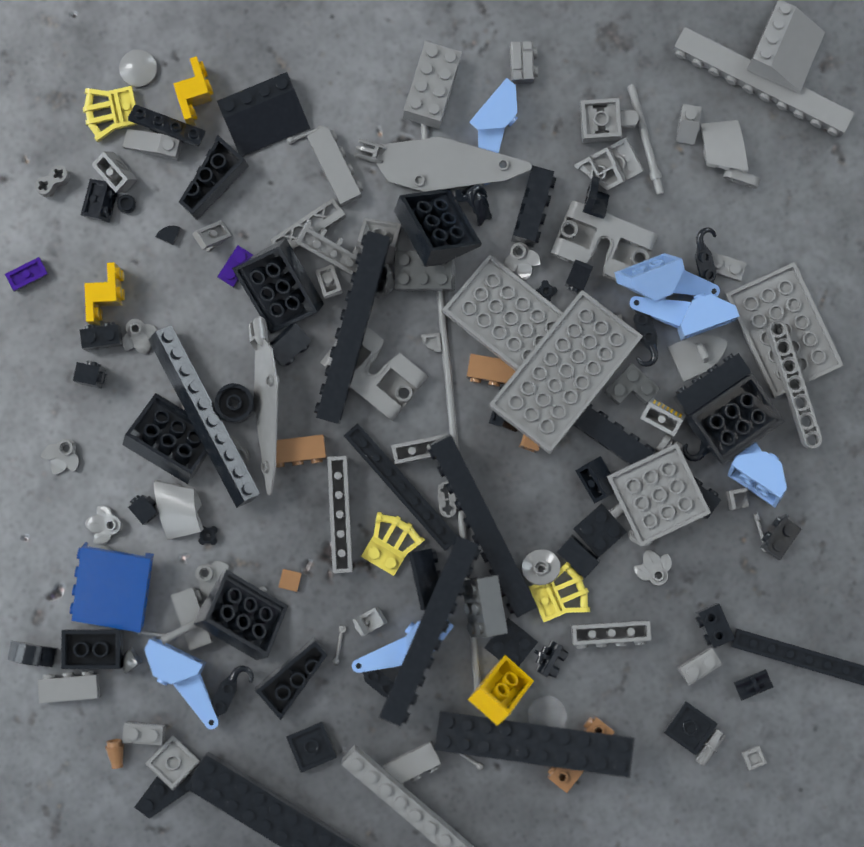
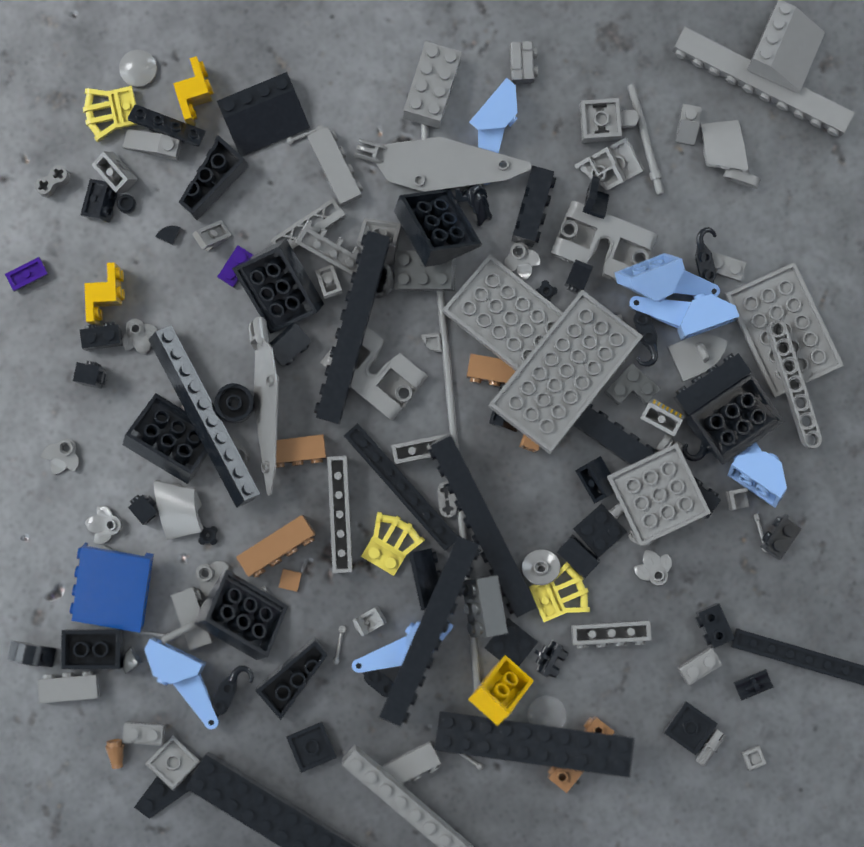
none -> medium nougat brick [236,515,316,578]

